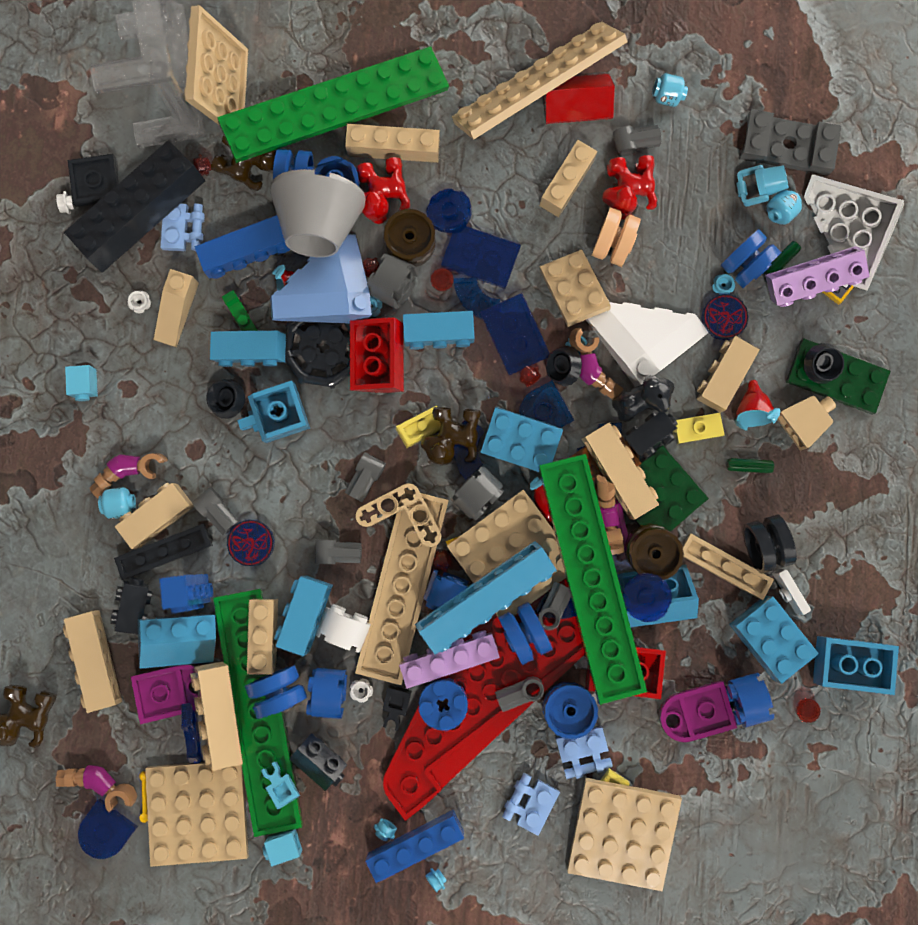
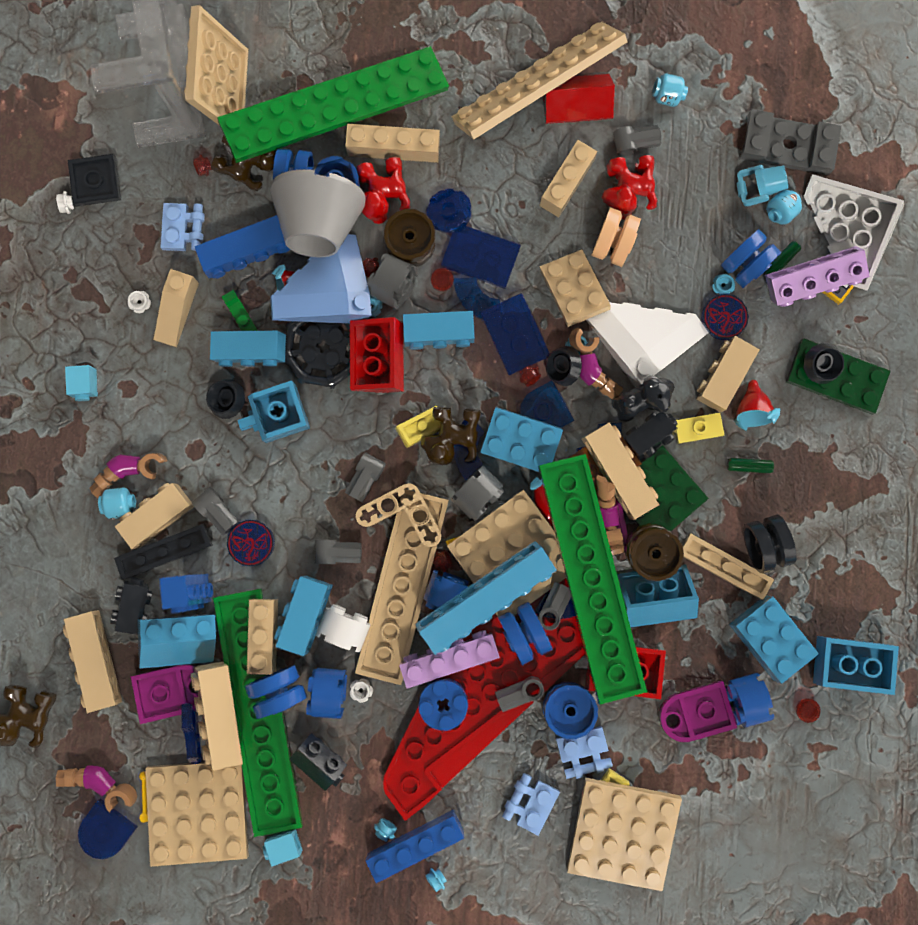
black brick [64,140,206,273] -> none
medium azure plate [261,762,300,809] -> none
black plate [383,685,412,731] -> none
clear blue tile [622,573,672,622] -> none
white plate [772,569,810,615] -> none
tan torso [777,396,836,451] -> none

